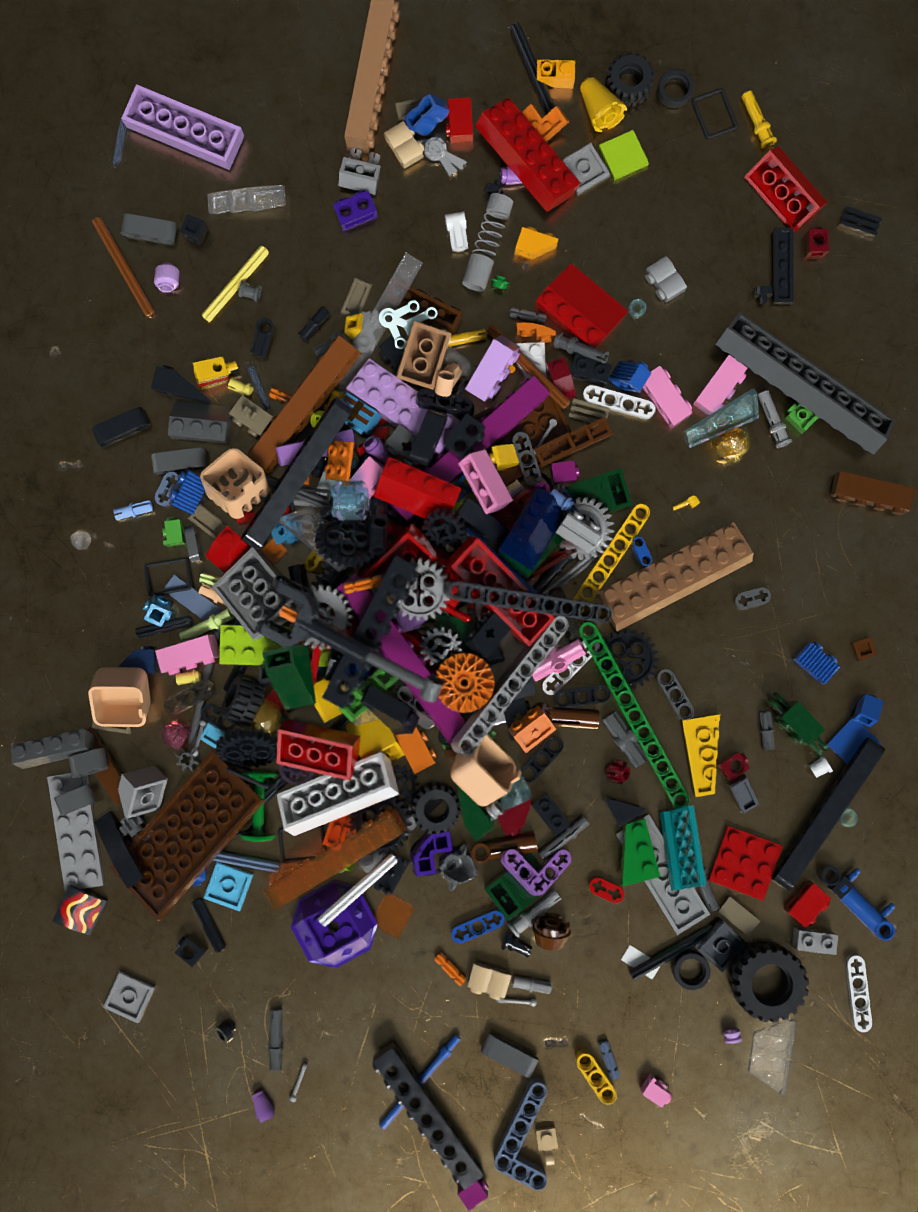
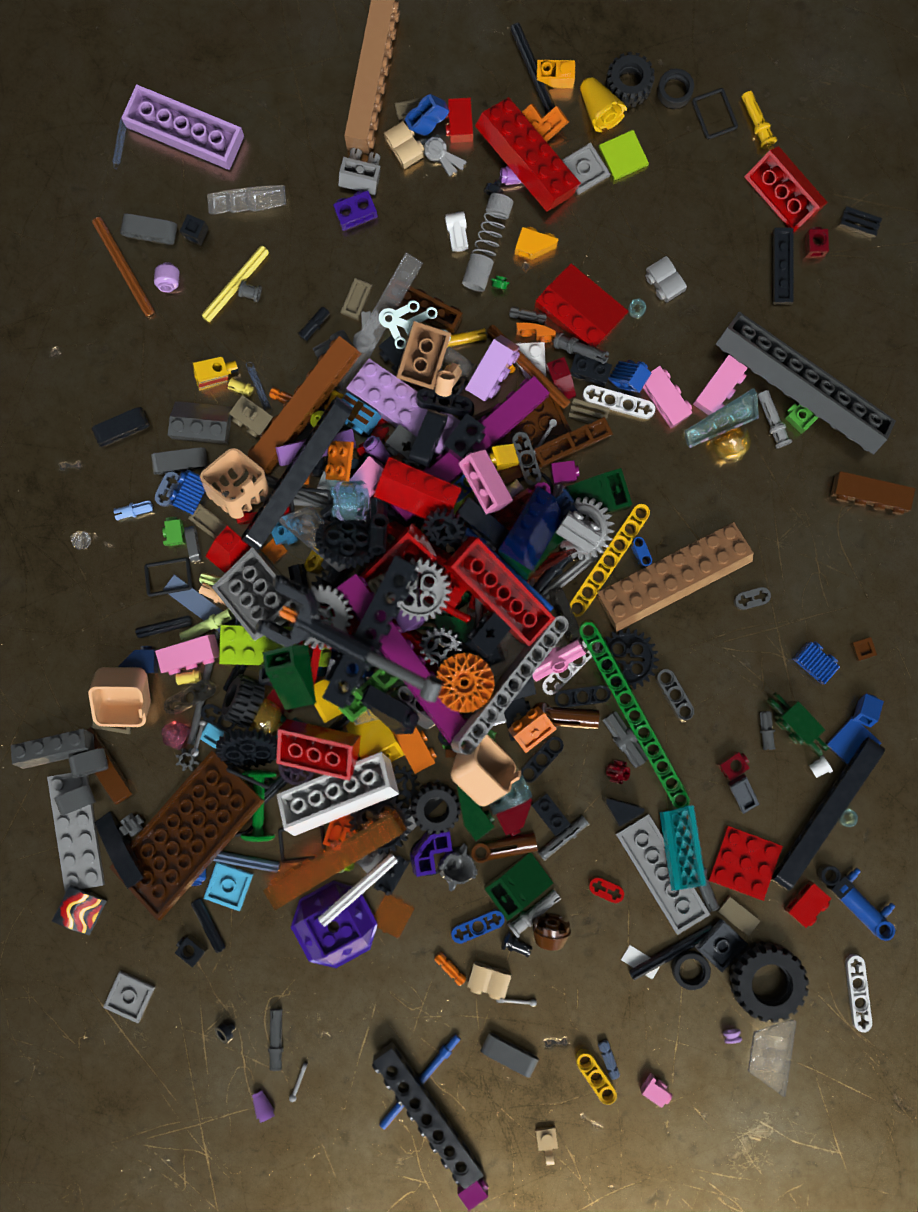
light grey slope [118,765,167,819] -> none
dark azure brick [143,594,173,627] -> none
black slope [151,365,211,405] -> none
black piece [250,317,276,358] -> none
orange axle [343,575,382,594] -> none
yellow slope [344,313,363,339] -> none
black beam [443,580,612,623] -> none
light grey bush [485,800,504,819] -> none
sand blue beam [494,1077,547,1190] -> none
medium lavender beam [501,849,571,896] -> none
light grey axle [513,975,552,994] -> none
medium blue pin [548,489,574,511] -> none
green wedge [620,817,661,887] -> none
yellow hand [672,496,700,510] -> none
yellow wing [681,714,720,797] -> none
black tile [753,286,773,304] -> none
light grey brick [792,927,838,955] -> none

